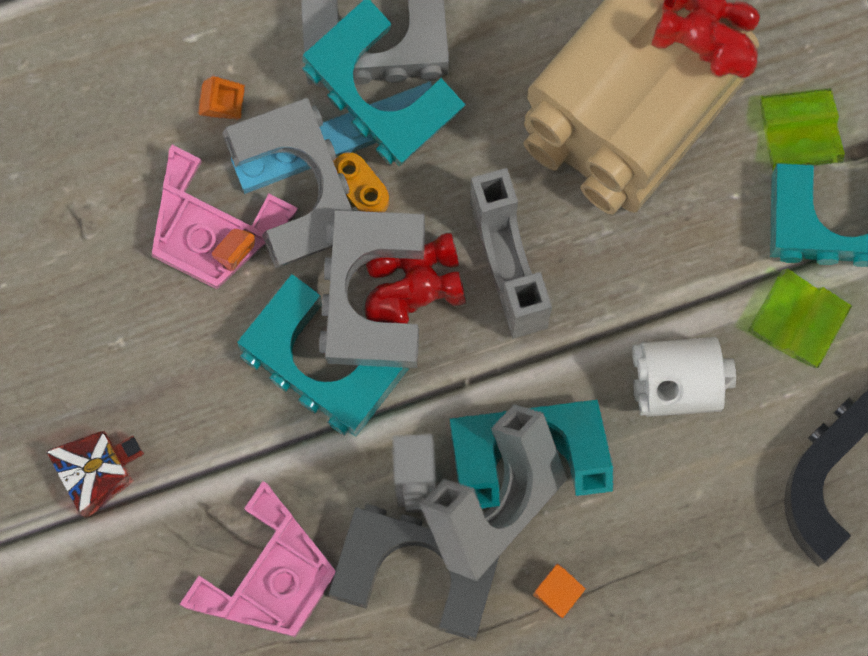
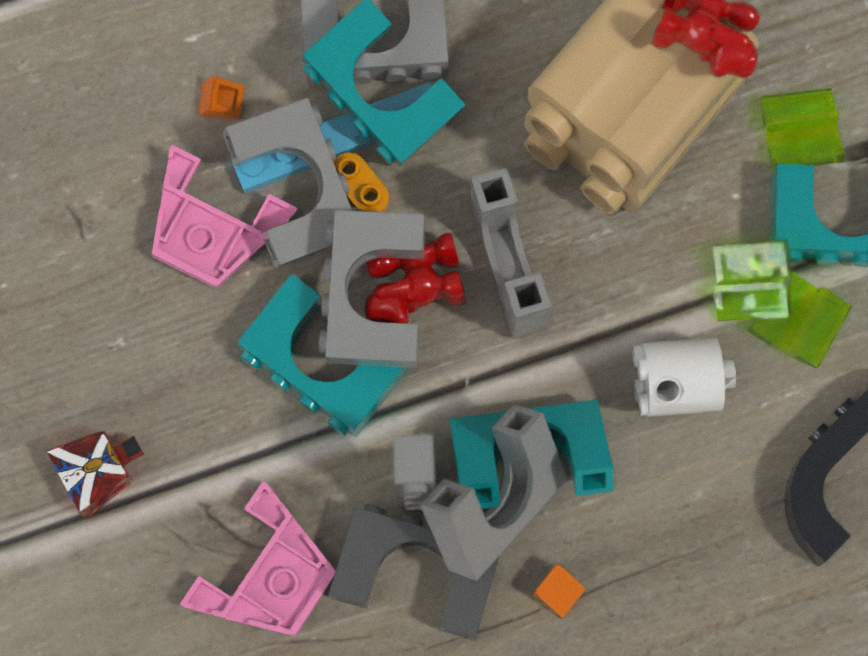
orange slope [212,228,255,272] -> none
none -> clear neon green slope [713,239,791,322]

